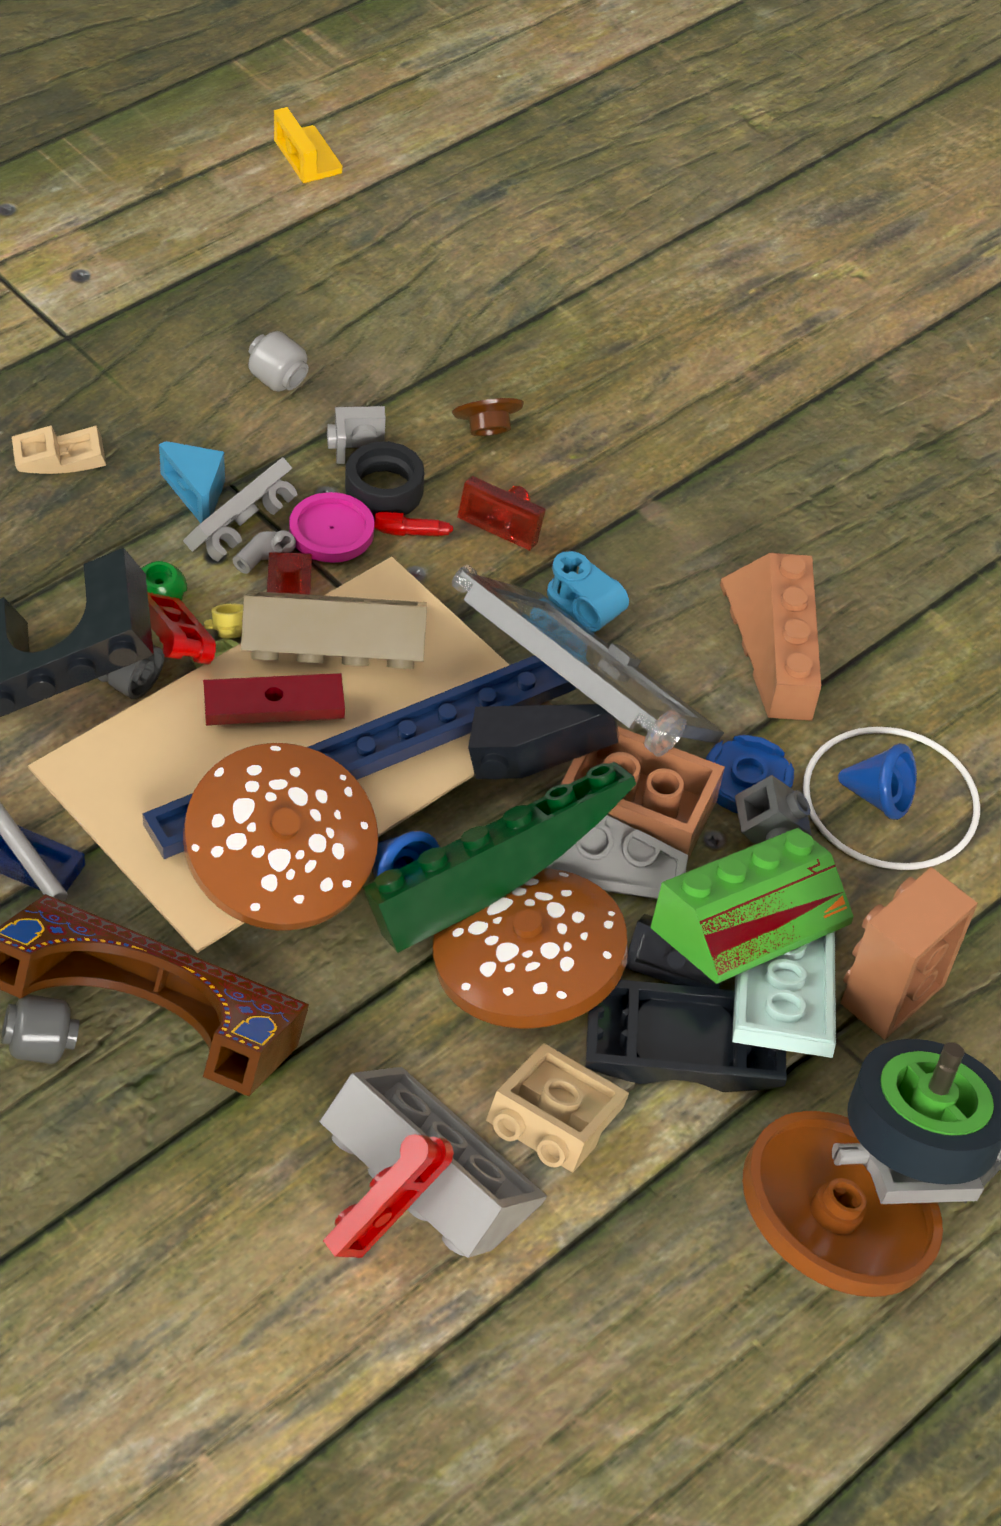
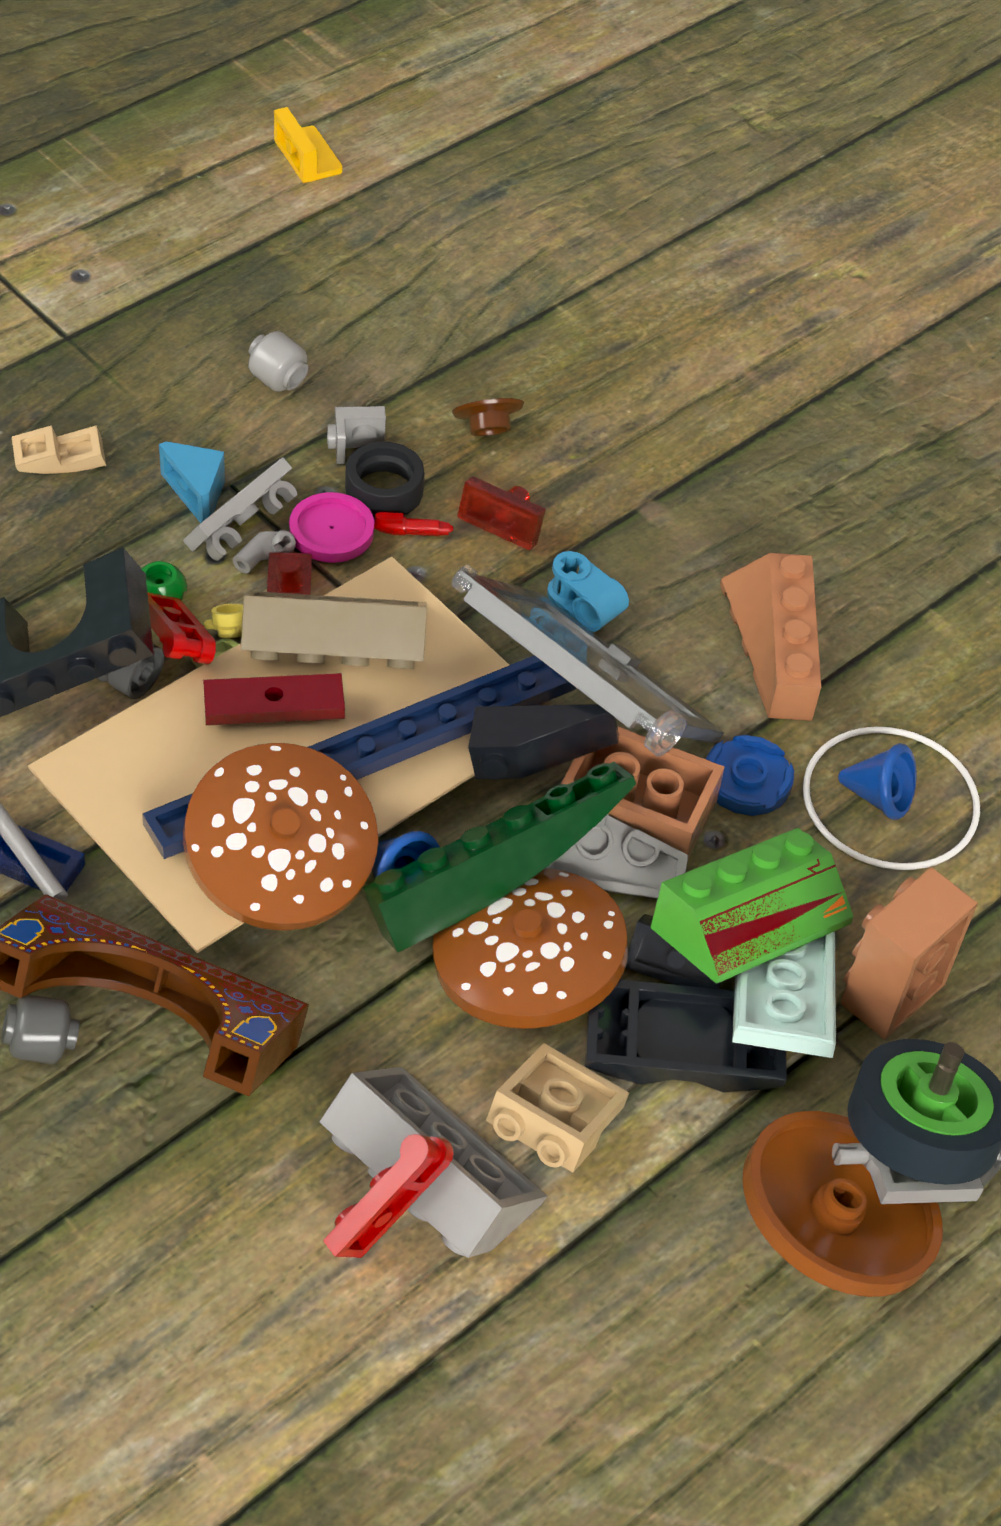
dark grey brick [735,775,812,844] -> none

